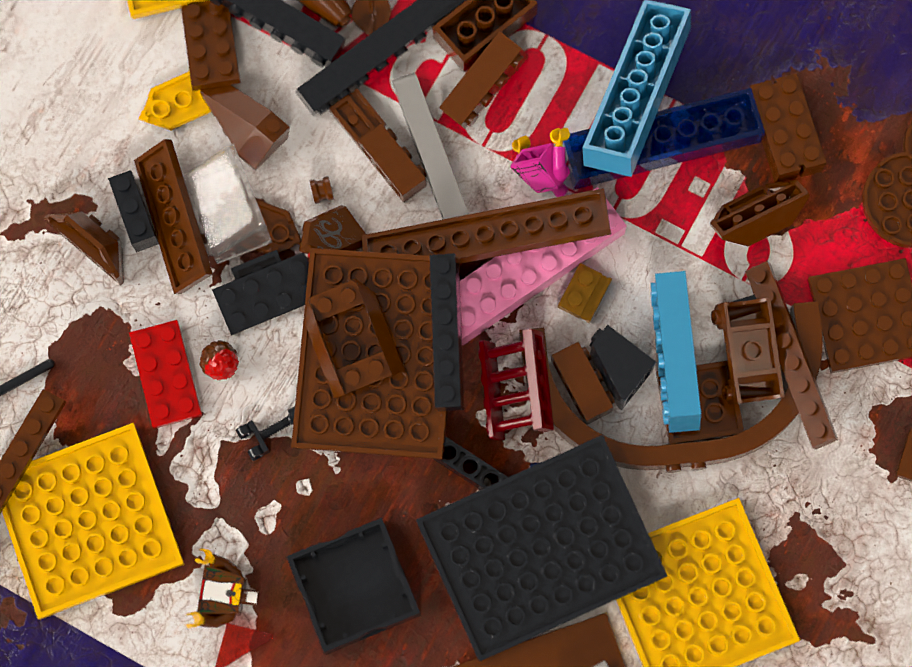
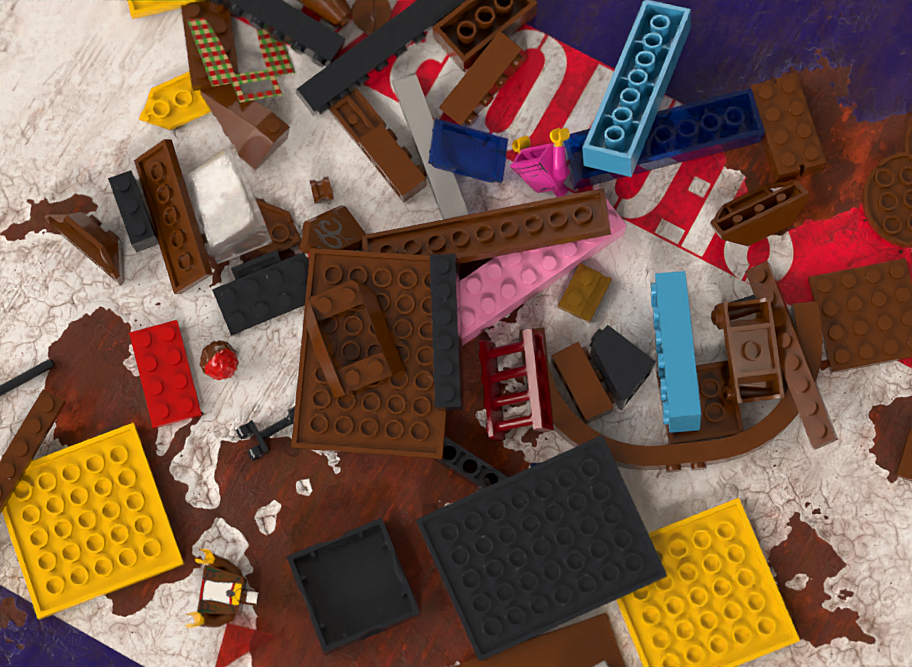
none -> piece [187,18,295,103]
none -> clear blue piece [428,118,508,183]

